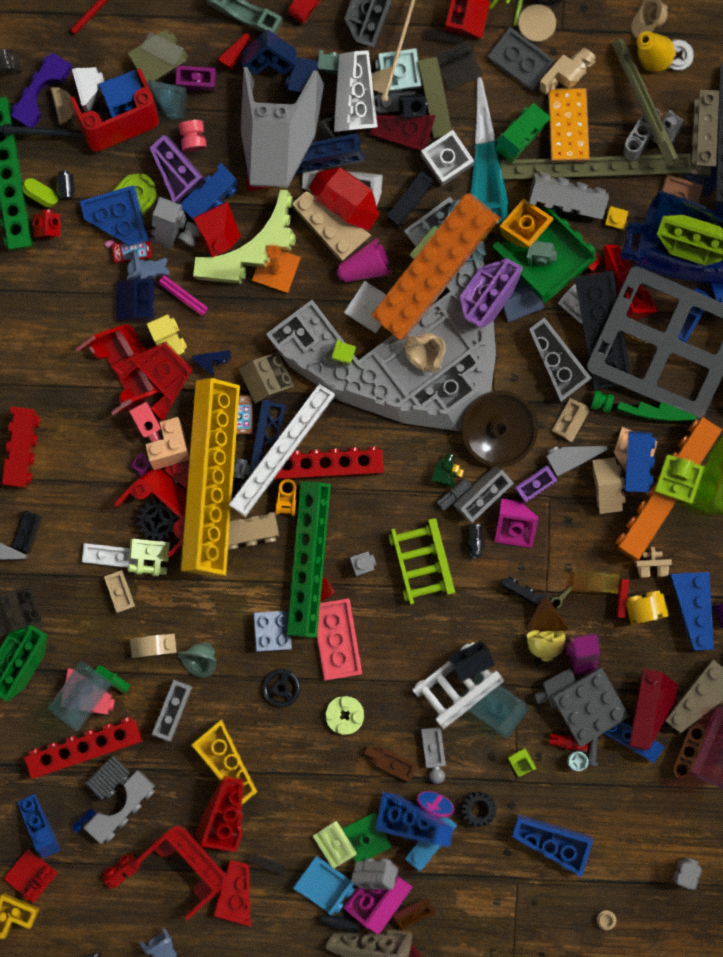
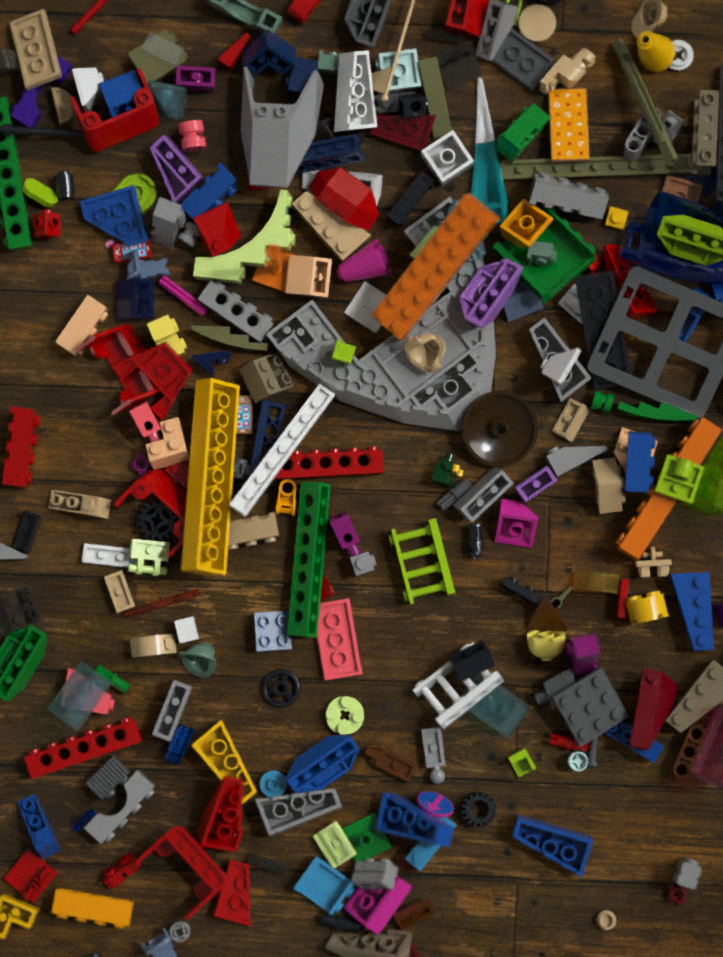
none -> tan tile [9,9,62,90]
none -> tan slope [48,489,111,519]
none -> light orange brick [52,888,134,928]
none -> light nougat brick [55,295,109,357]
none -> clear red bar [124,589,200,618]
none -> clear blue tile [163,723,195,765]
none -> light grey wheel [170,921,191,942]
none -> white panel [174,617,199,643]
none -> olive slope [191,325,268,353]
none -> light grey brick [198,280,274,343]
none -> light grey wedge [255,788,343,837]
none -> dark azure piece [260,770,287,797]
none -> light nougat slope [285,255,332,298]
none -> blue wedge [286,734,360,793]
none -> magenta torso [328,511,360,557]
none -> light grey slope [475,0,518,61]
none -> white slope [540,348,581,384]
none -> dark red plate [666,884,687,905]

